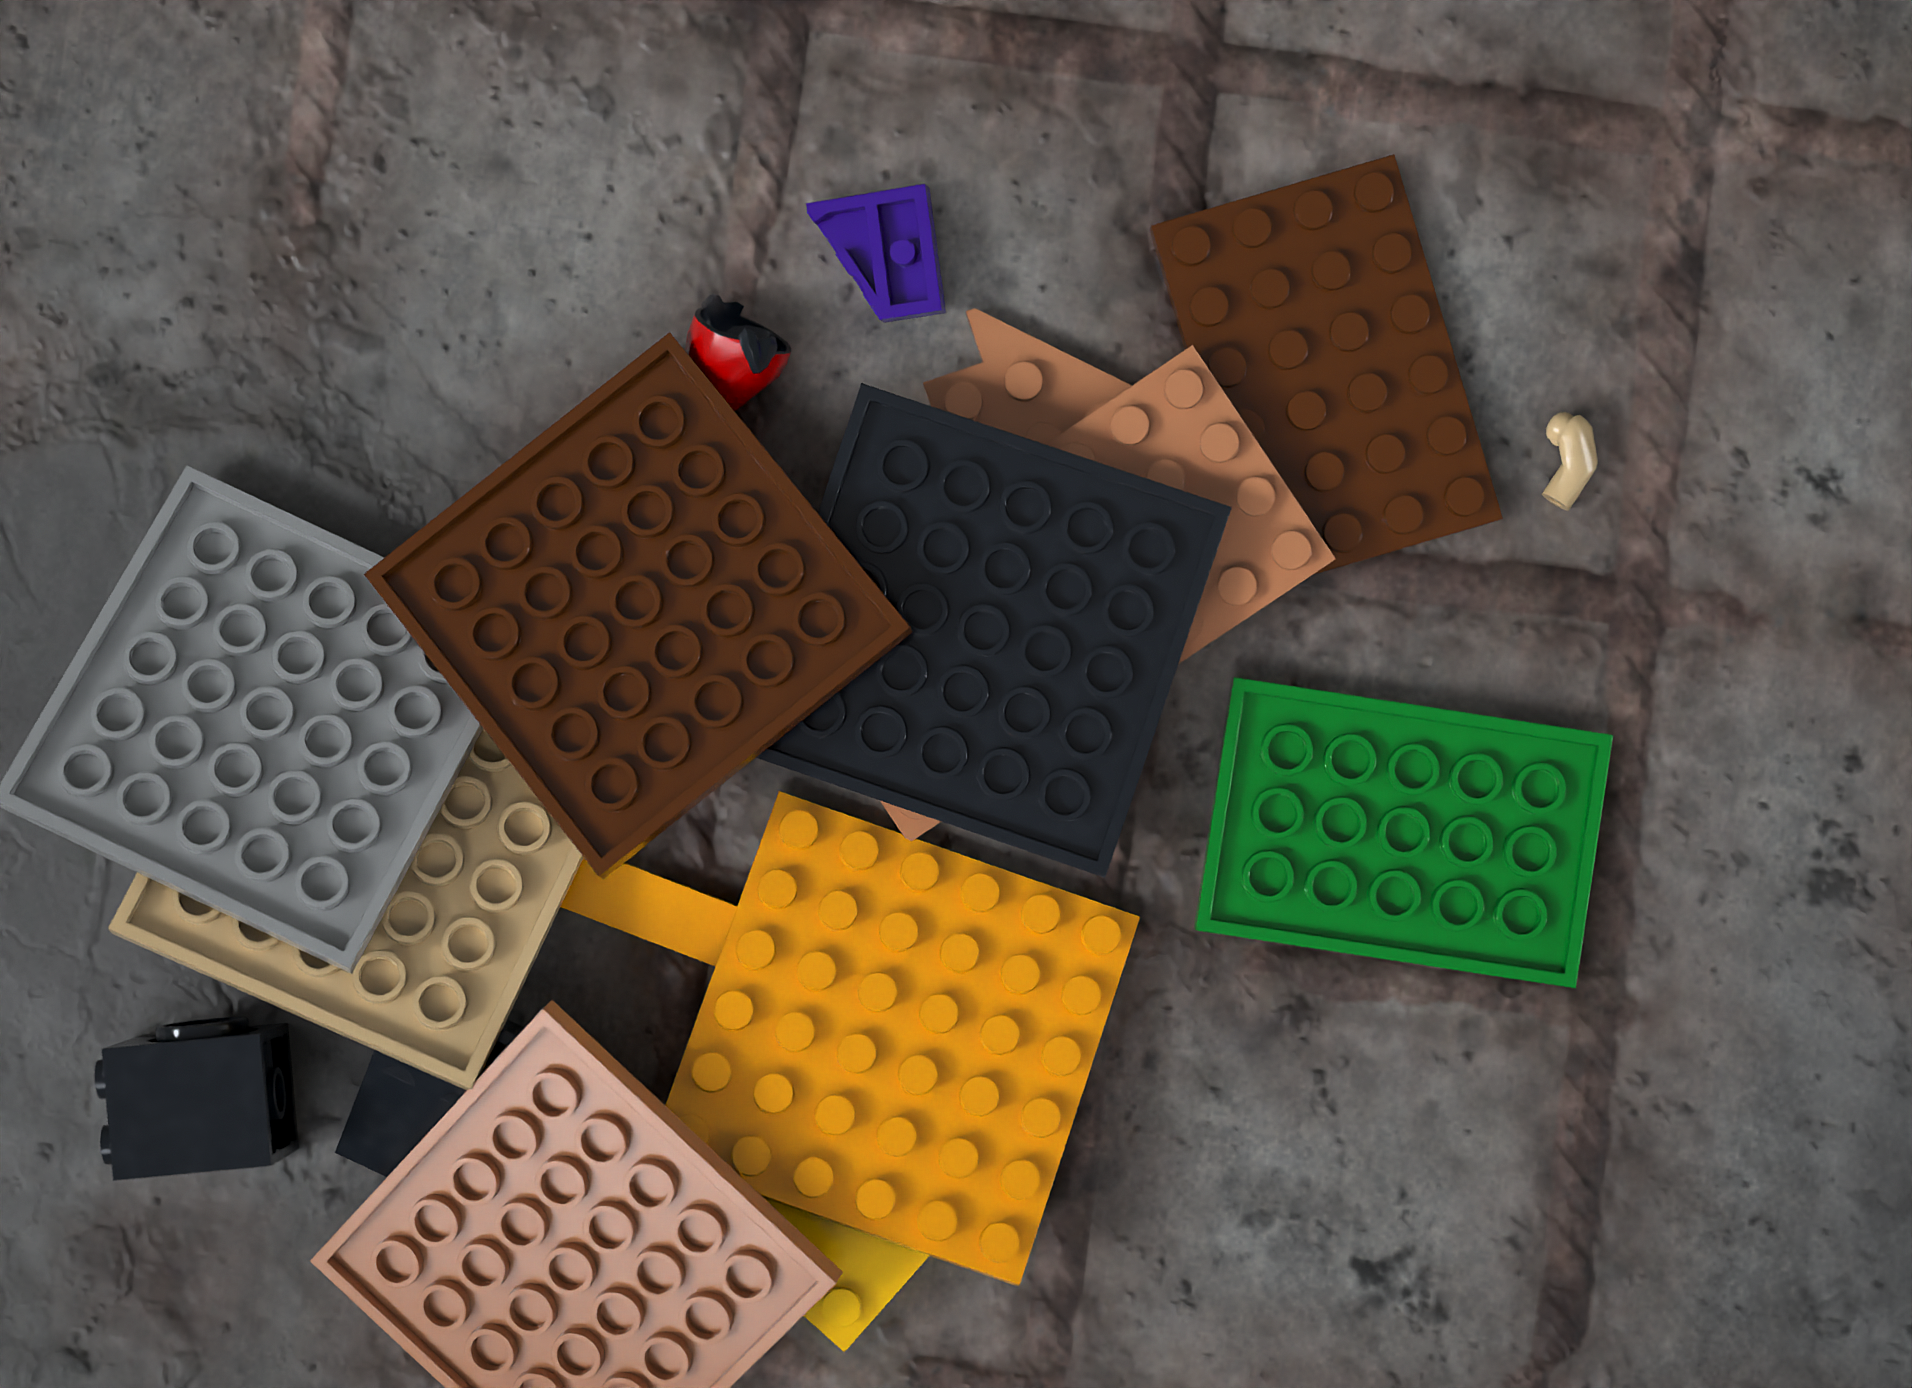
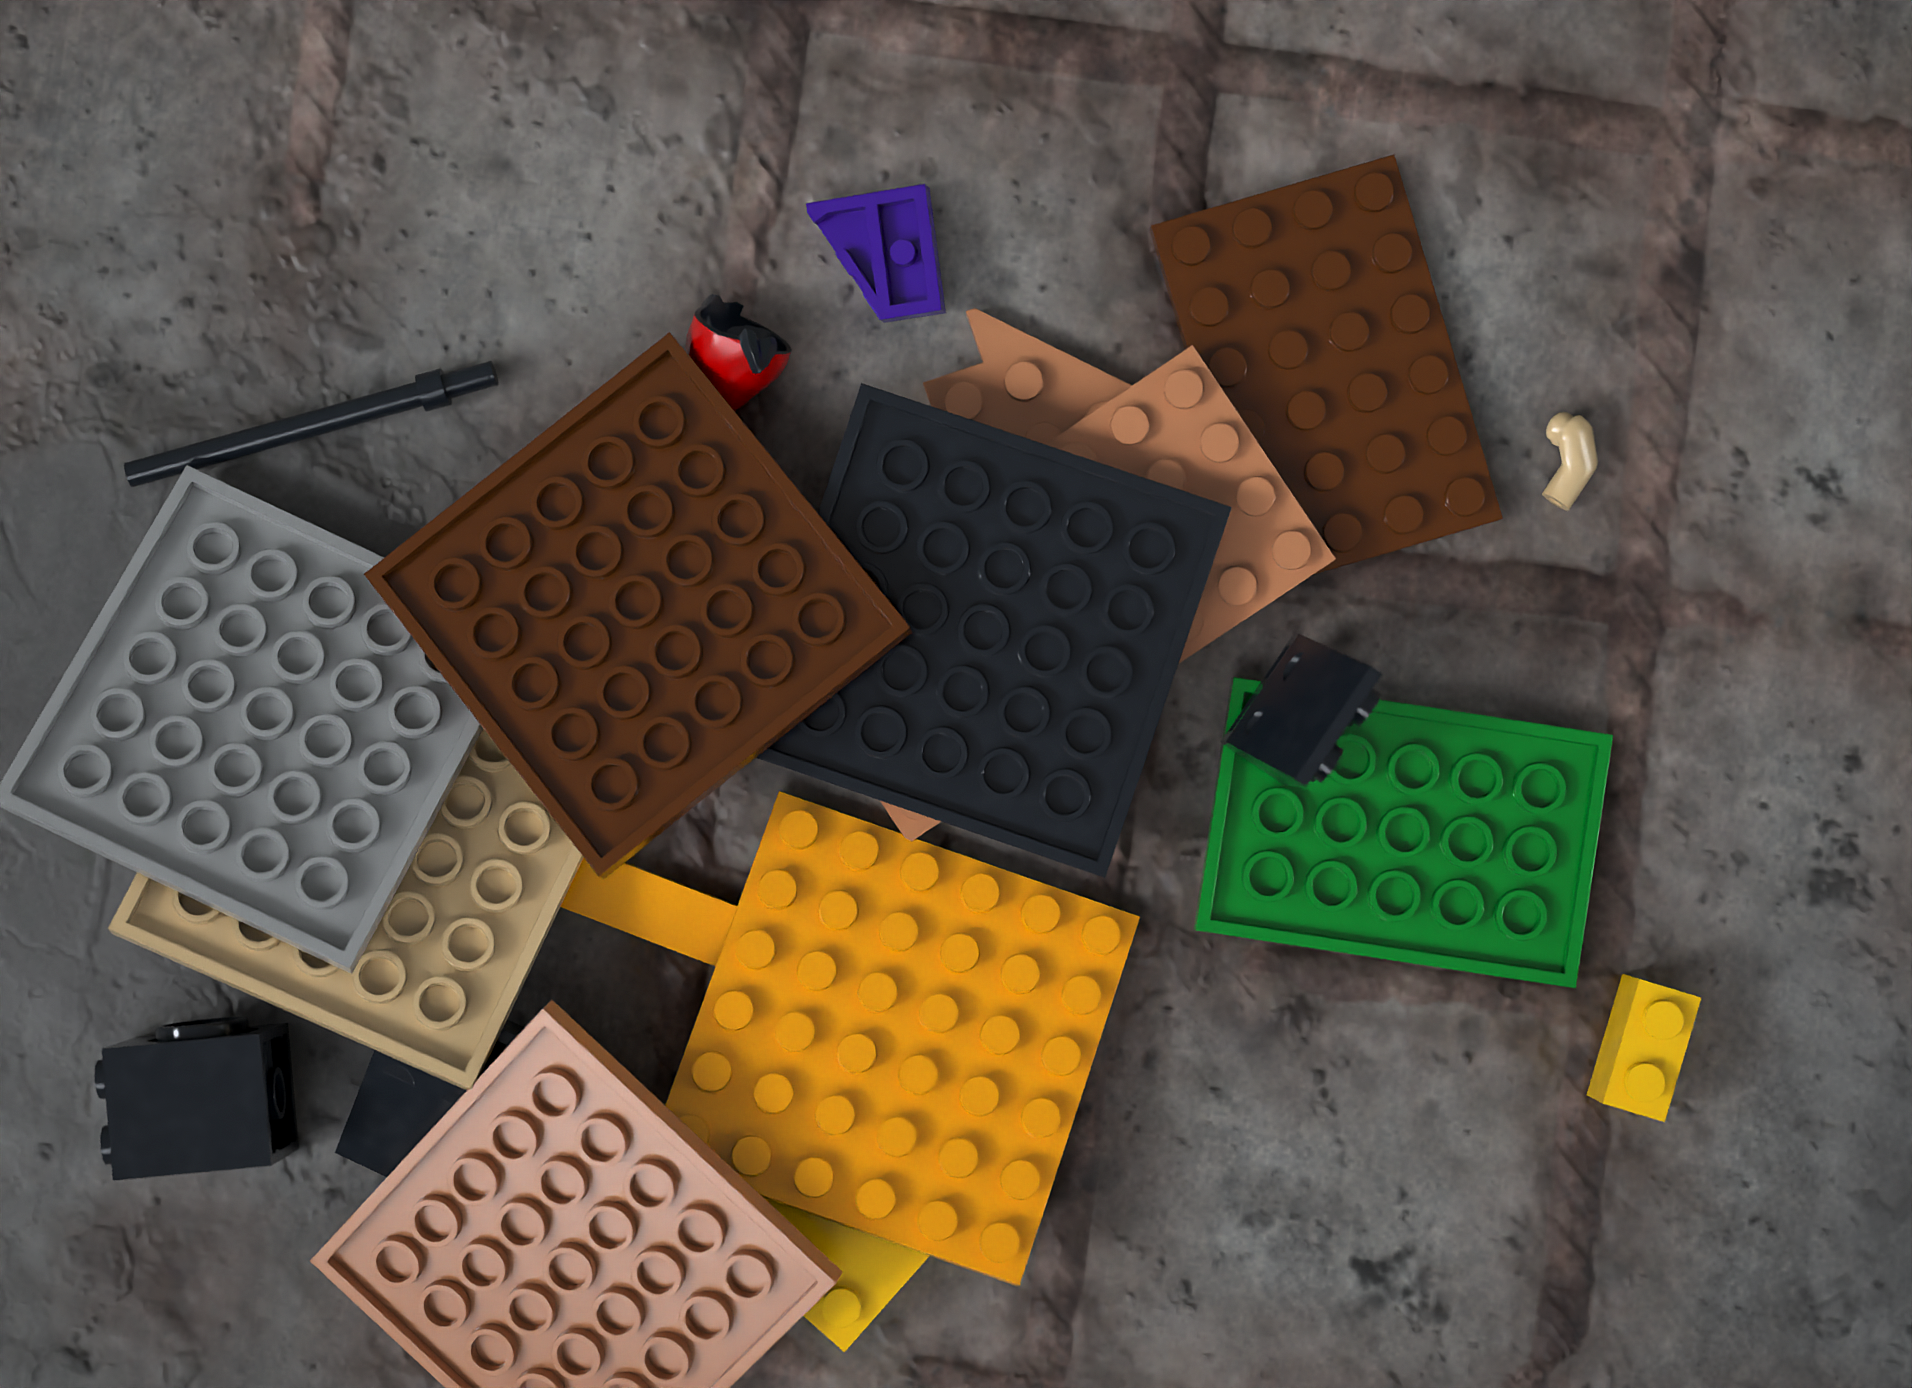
none -> black bar [124,361,499,487]
none -> black slope [1221,634,1382,787]
none -> yellow brick [1586,974,1701,1122]

